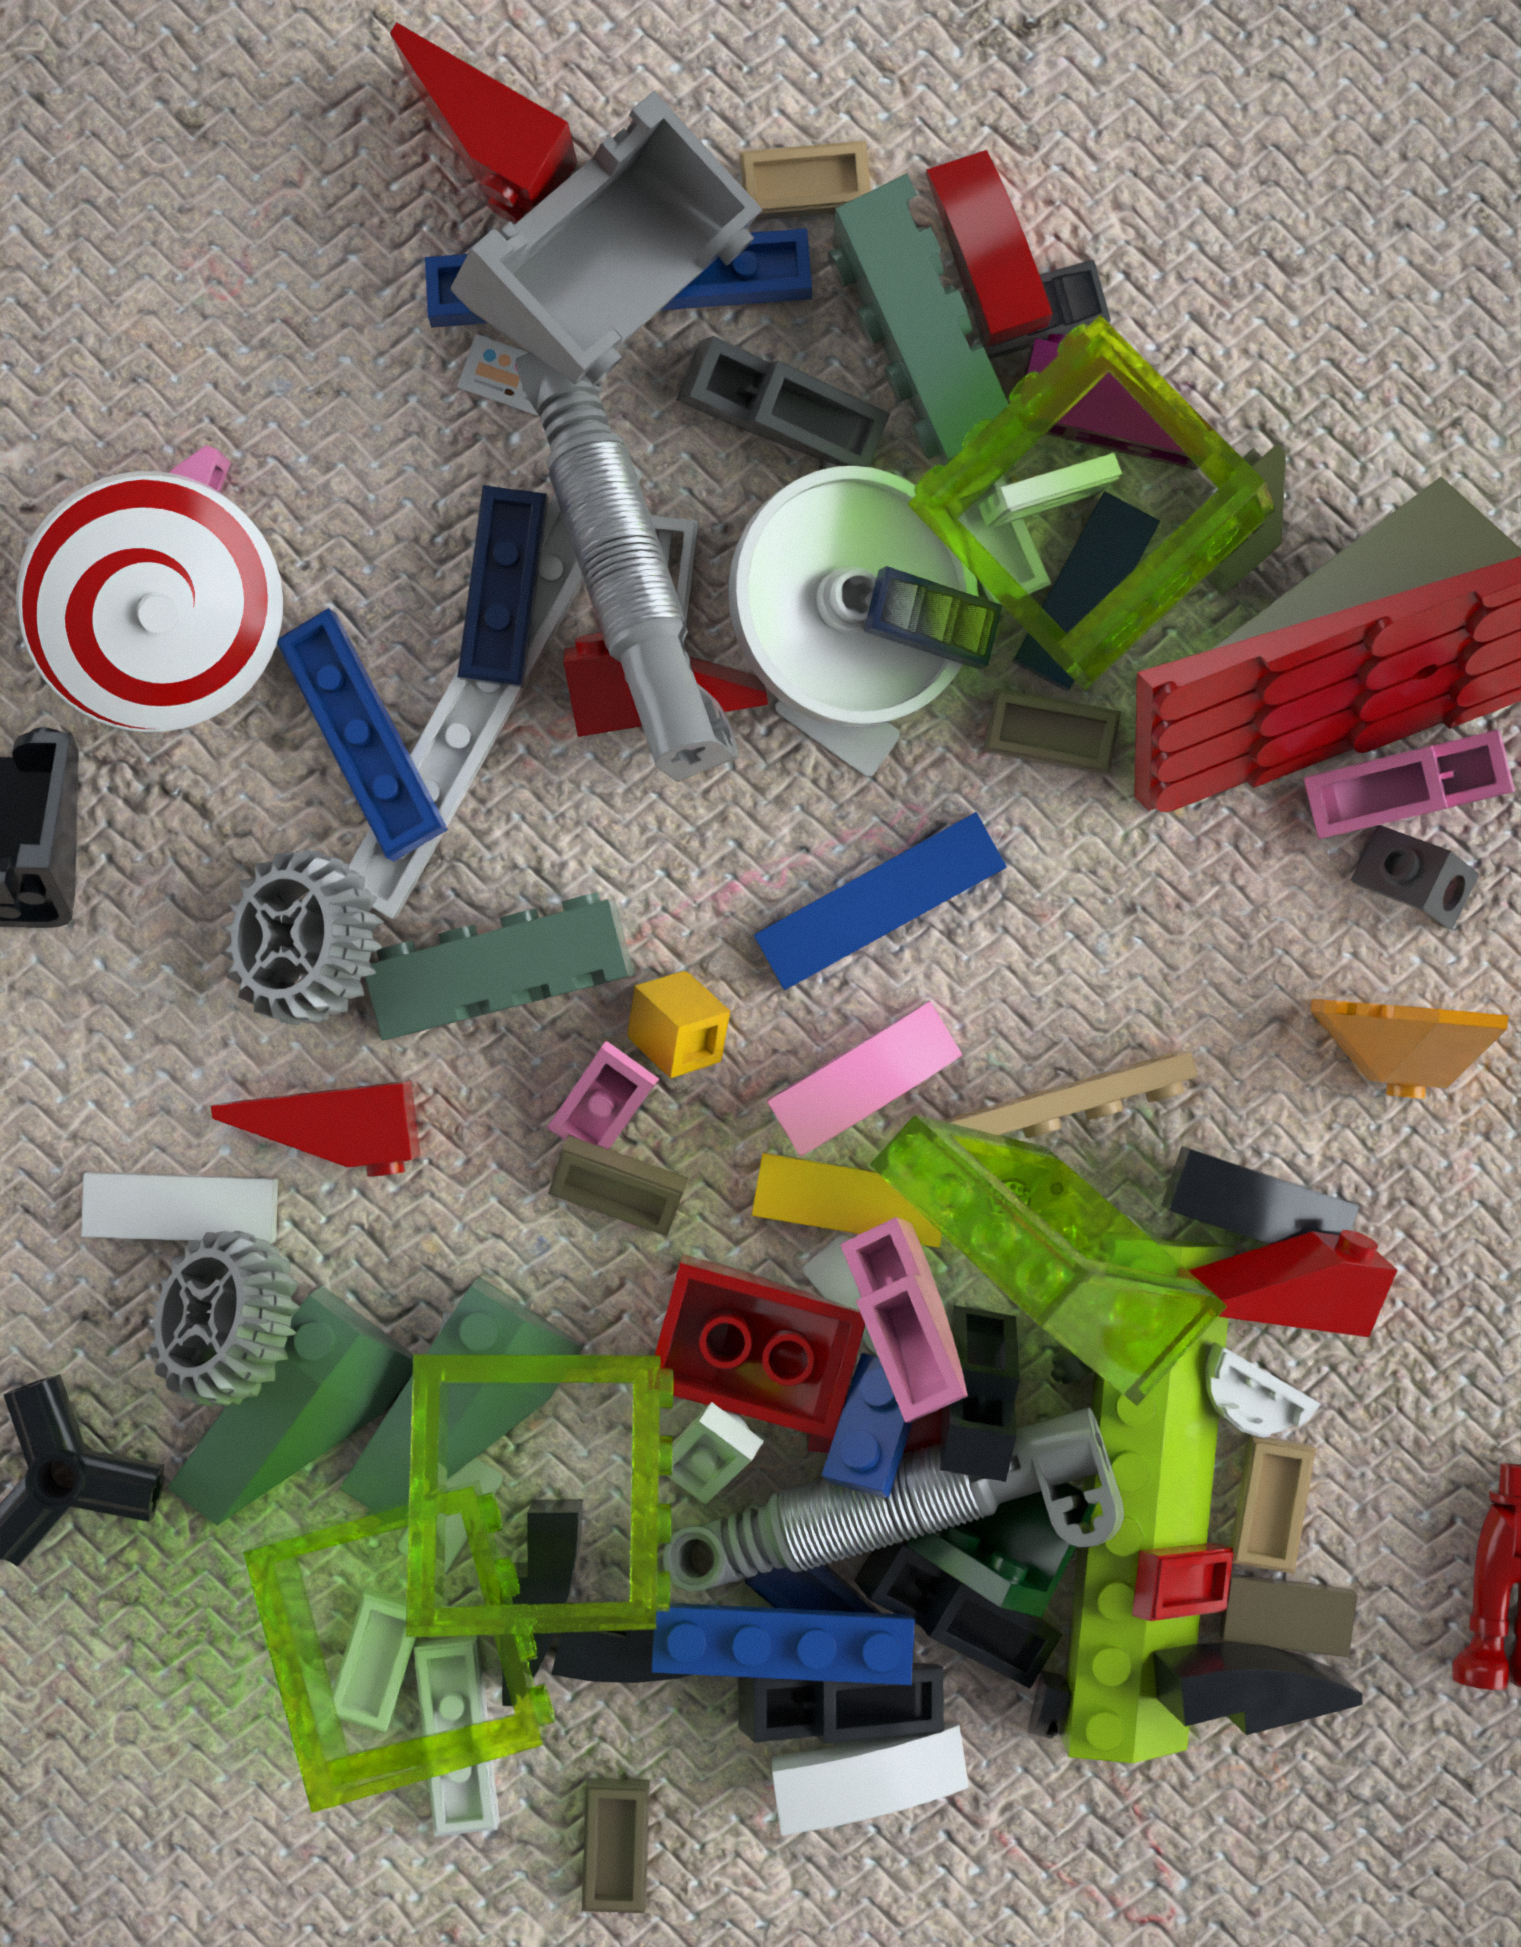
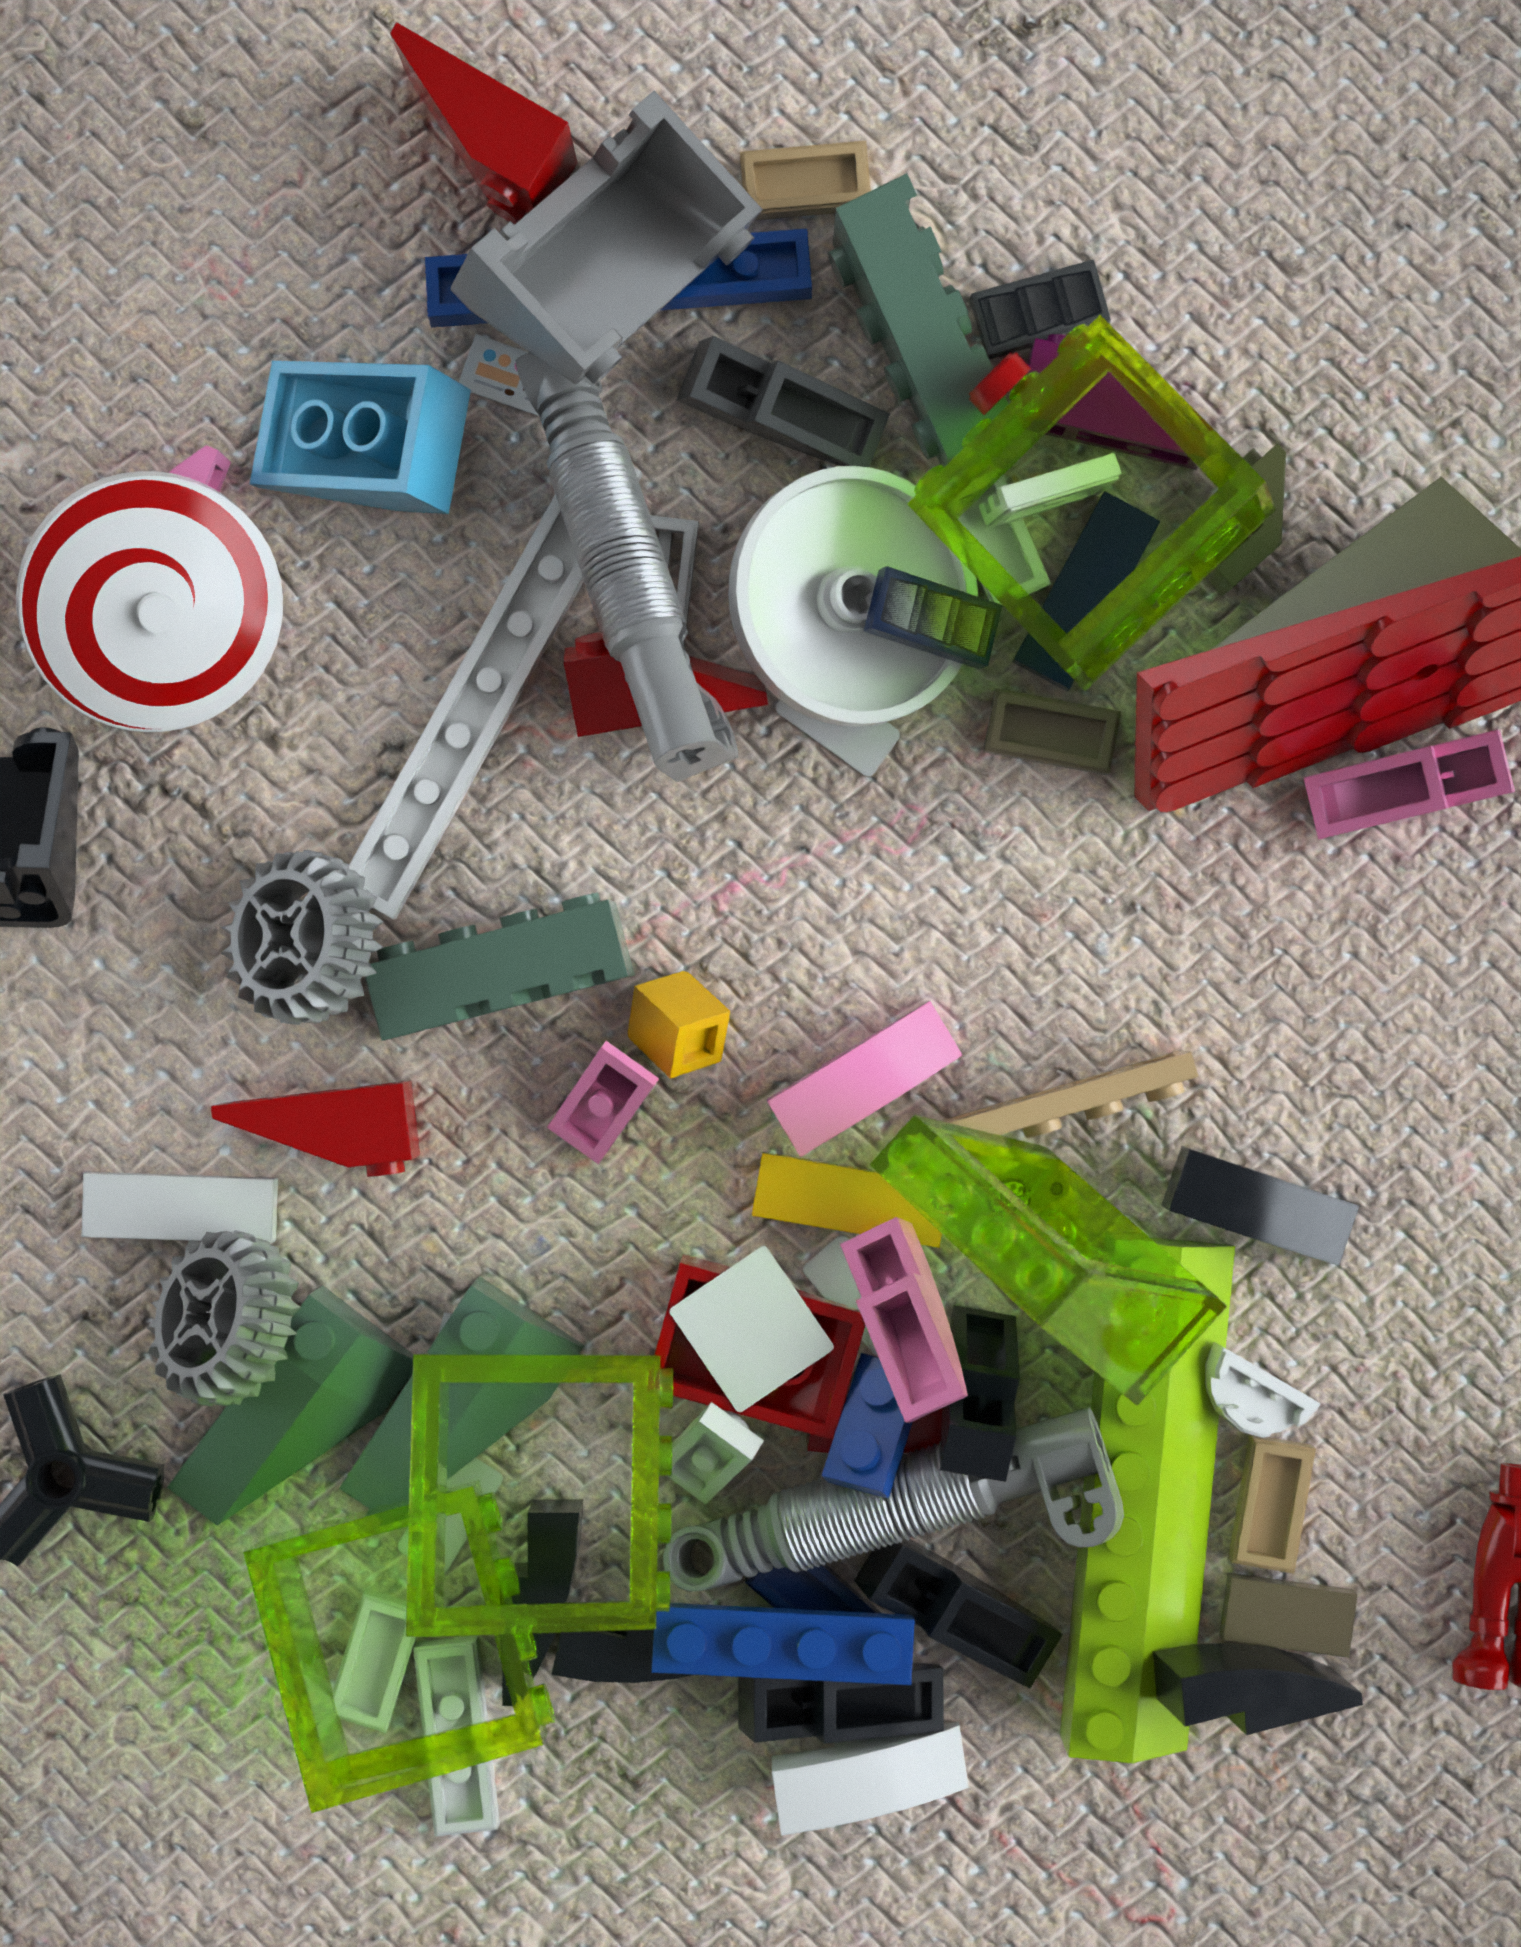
blue tile [277,608,448,861] -> none
dark blue tile [457,485,549,688] -> none
dark tan tile [548,1135,688,1237] -> none
dark tan tile [582,1778,650,1913] -> none
blue tile [754,812,1007,991] -> none
dark green bracket [906,1482,1097,1618] -> none
red slope [926,150,1053,347] -> none
black tile [1027,1670,1071,1739] -> none
dark grey piece [1051,1344,1097,1384] -> none
red tile [1132,1543,1234,1621] -> none
red slope [1179,1230,1398,1338] -> none
light orange wedge [1311,999,1509,1099] -> none
dark grey bracket [1351,825,1479,930] -> none
none -> medium azure slope [250,360,471,514]
none -> white sticker [670,1246,834,1412]
none -> red tile [968,352,1032,415]

